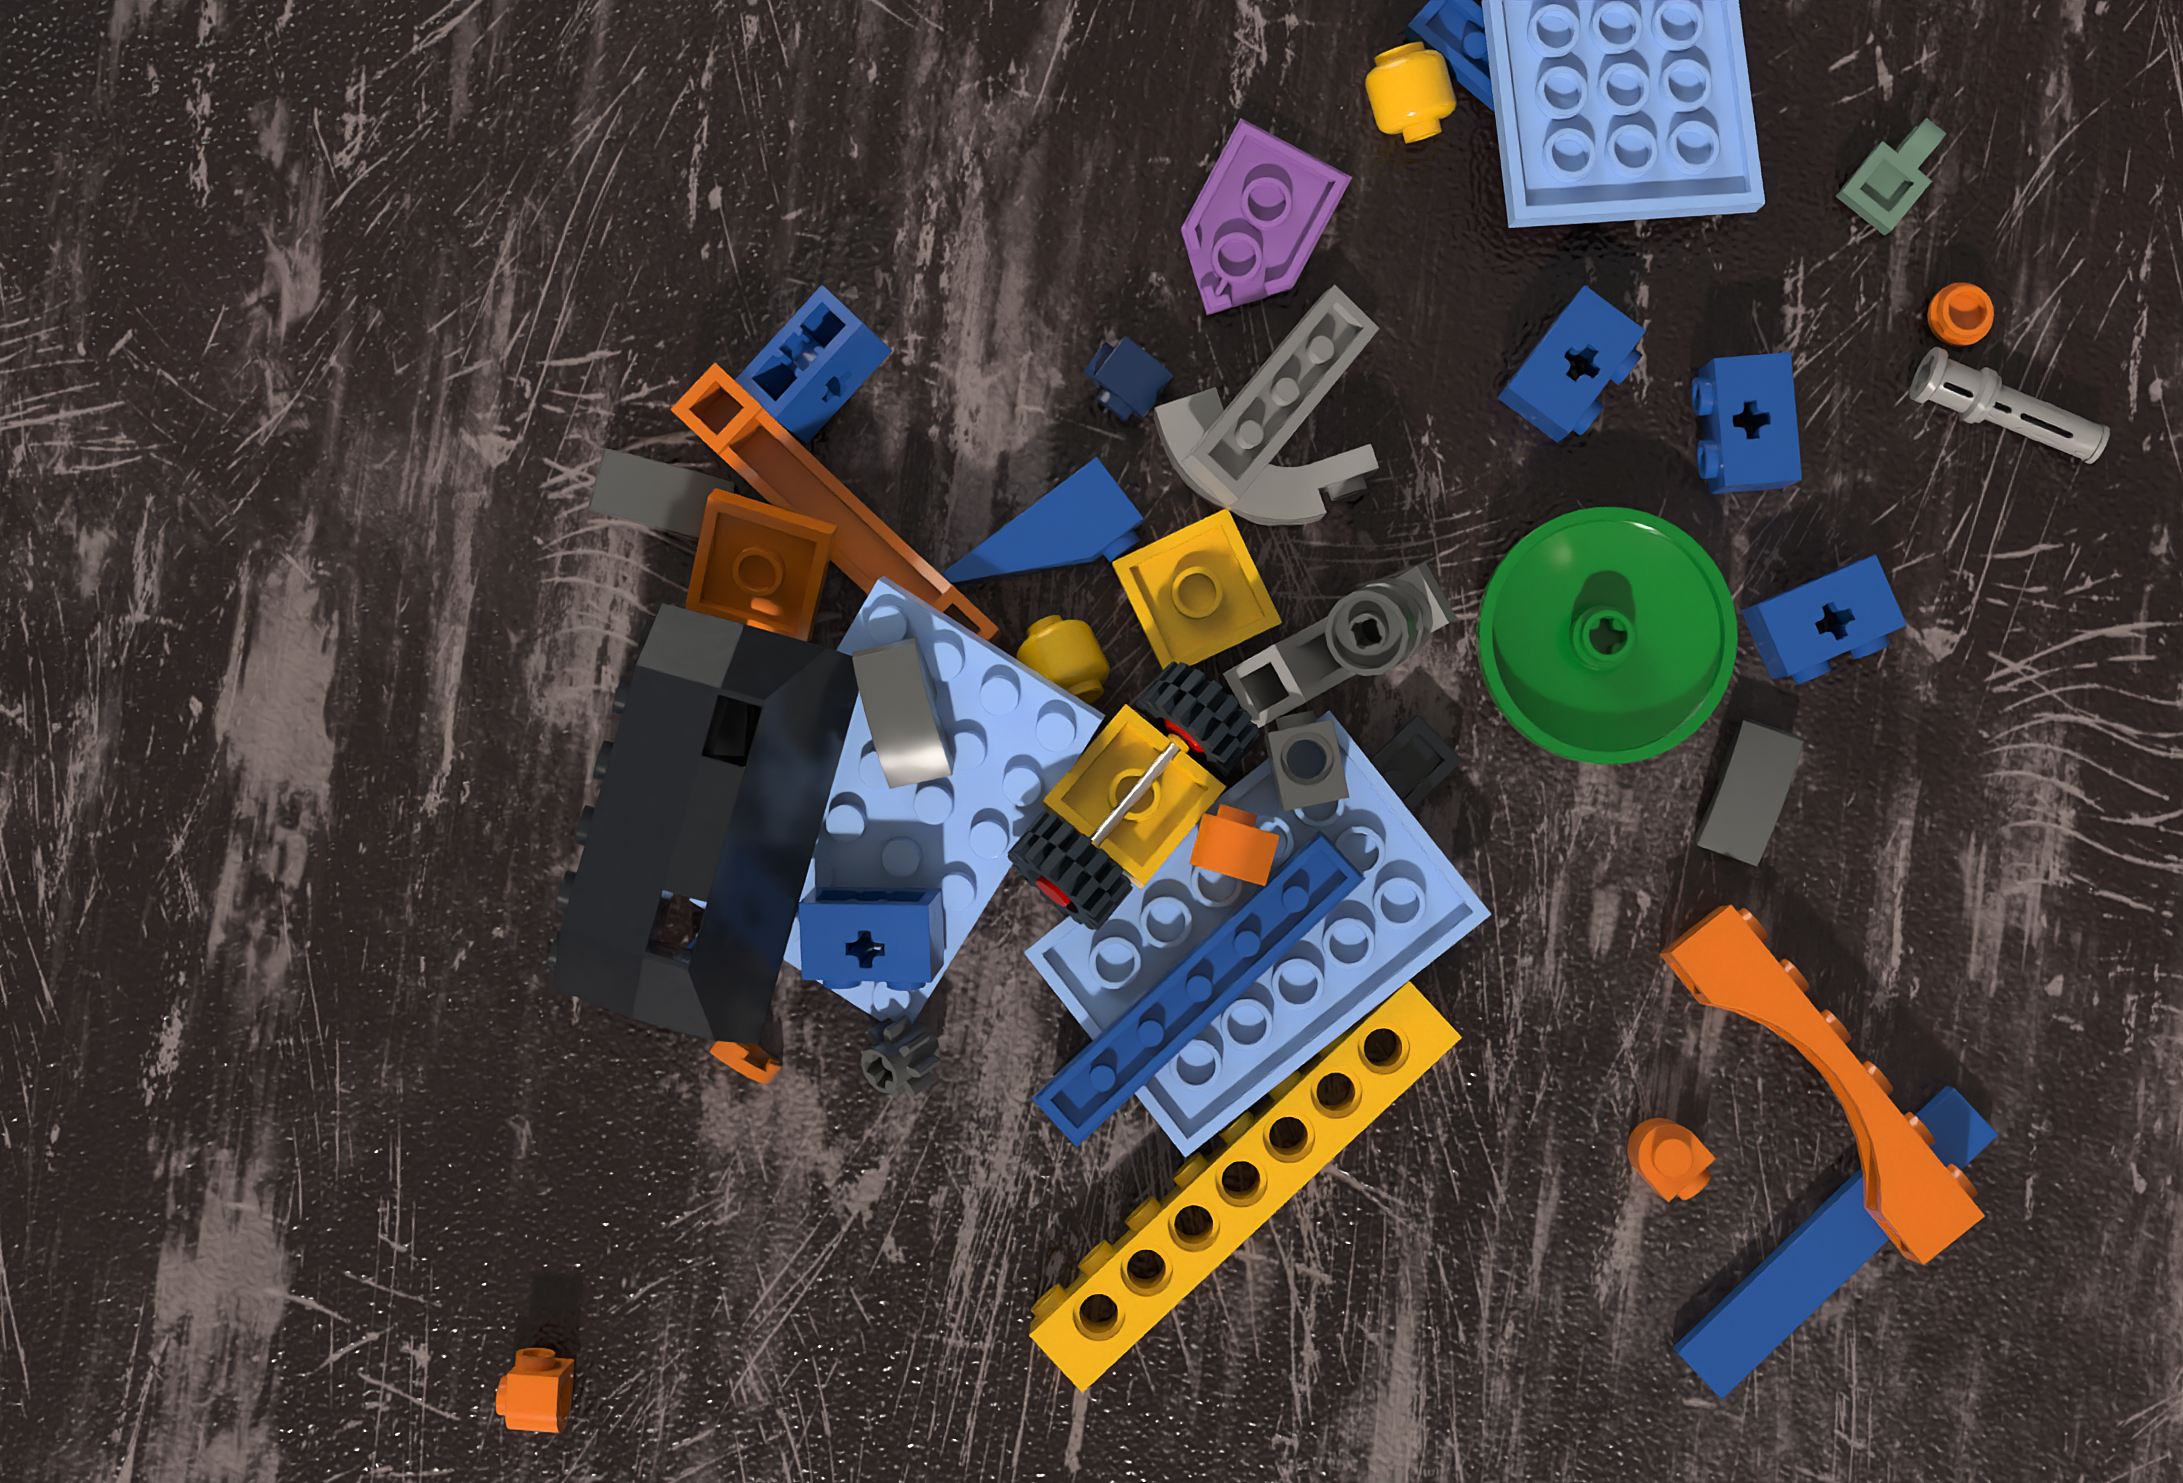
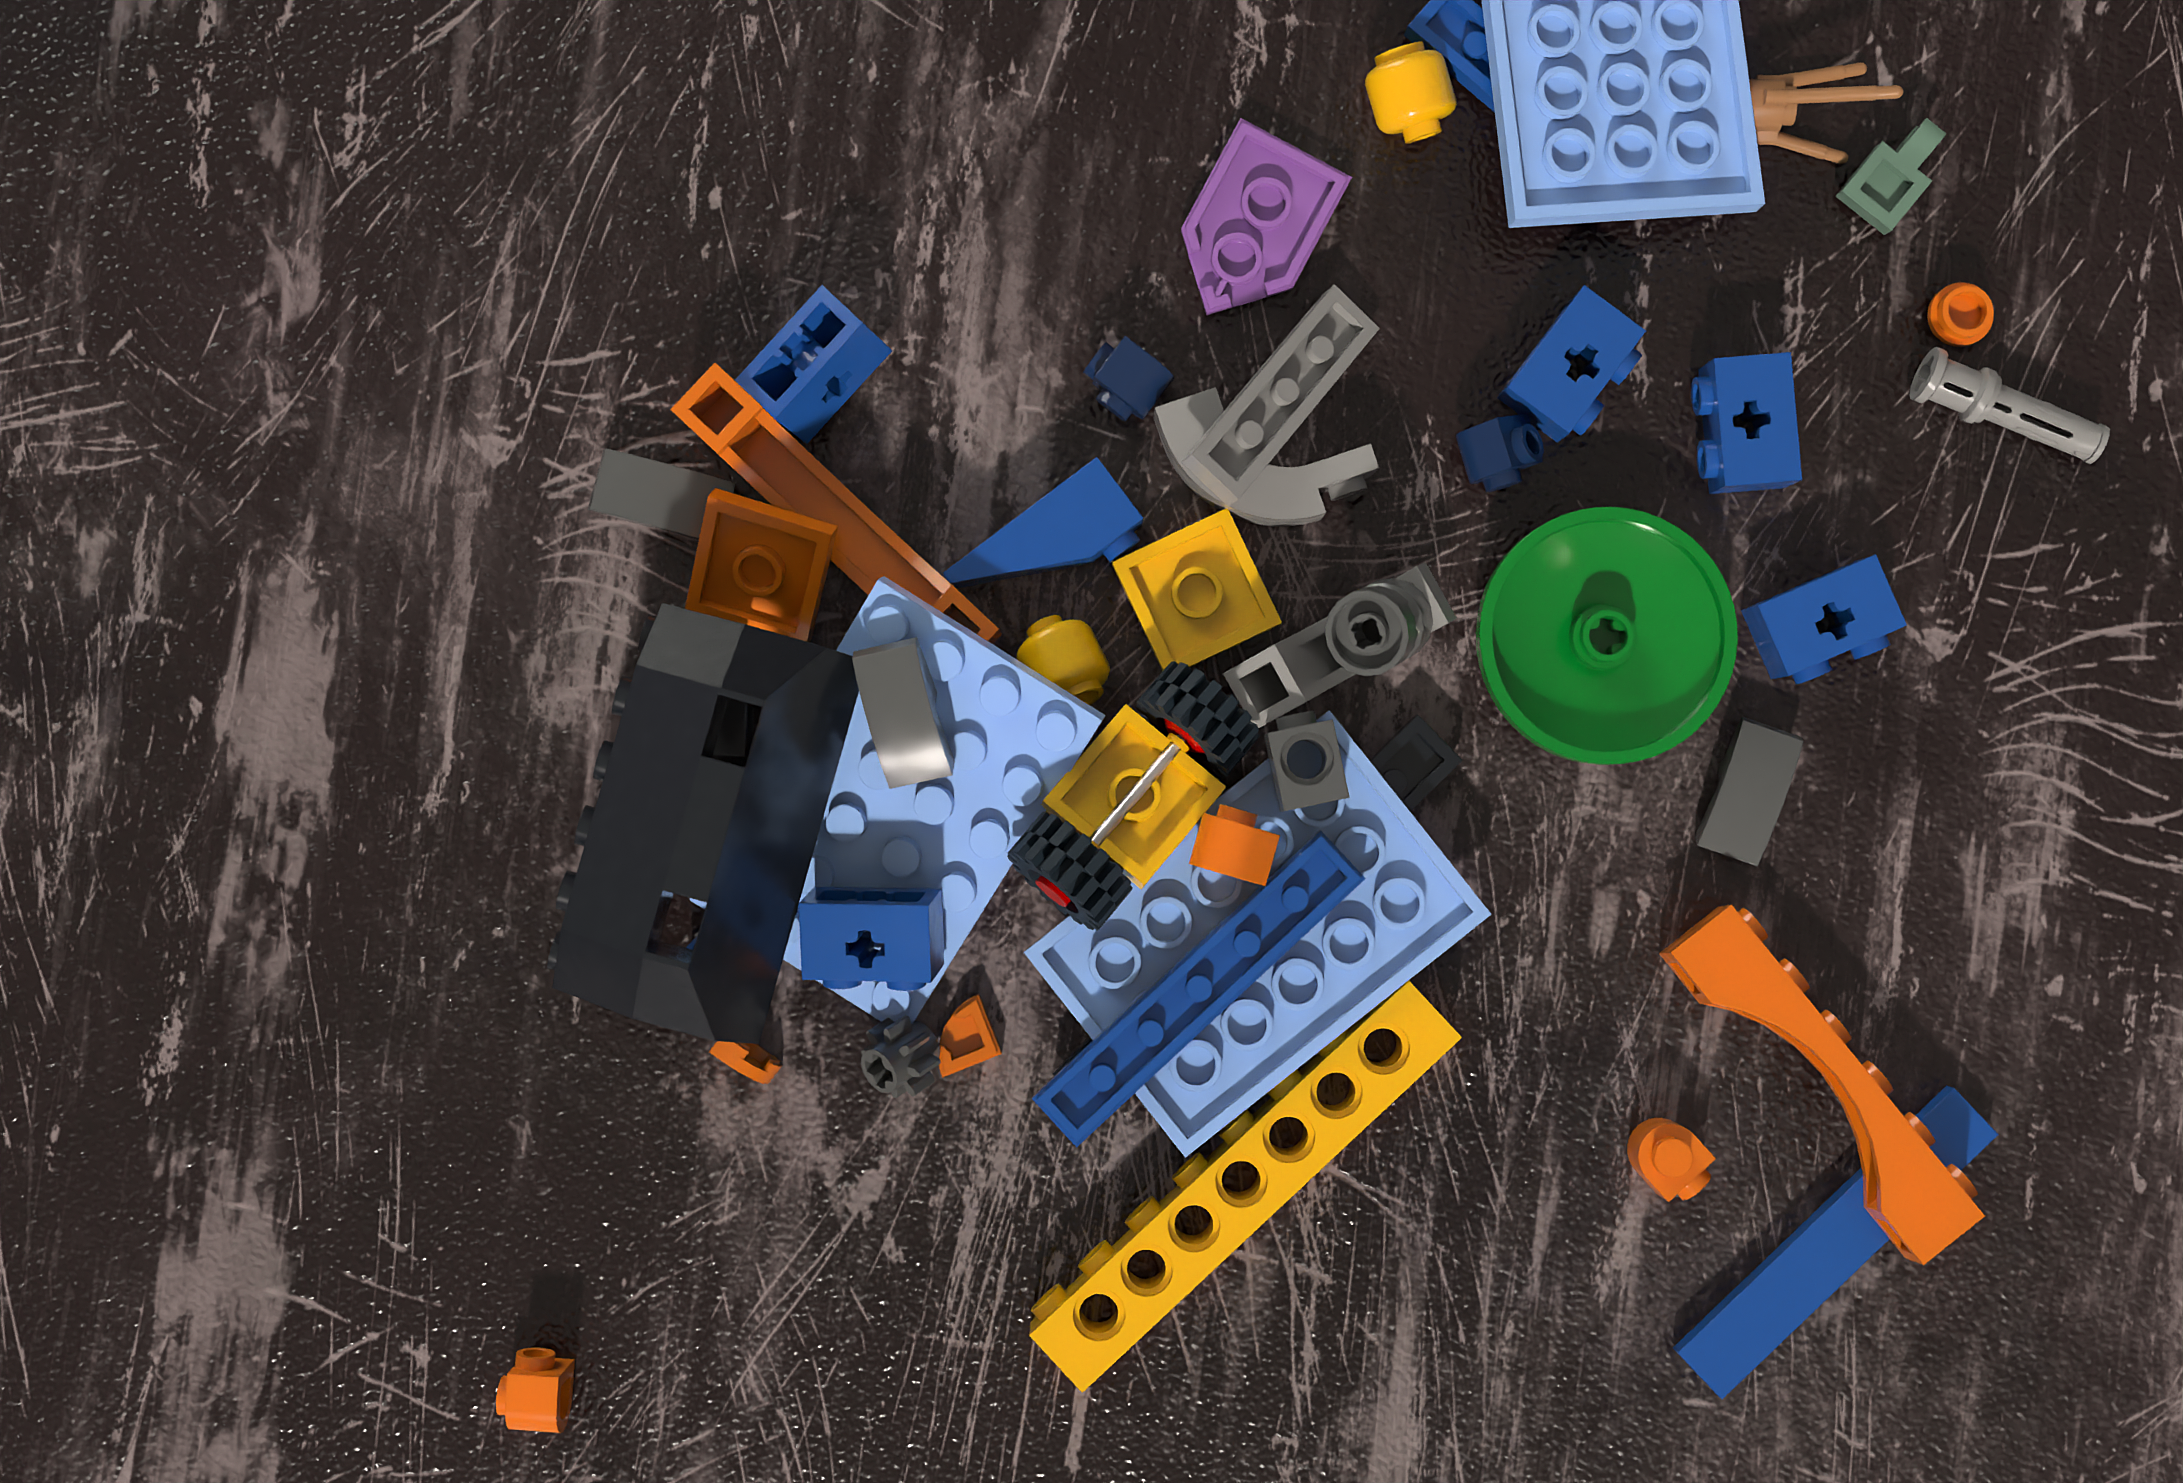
none -> orange tile [939,993,1002,1078]
none -> dark blue plate [1455,414,1544,492]
none -> medium nougat plant [1749,63,1903,164]

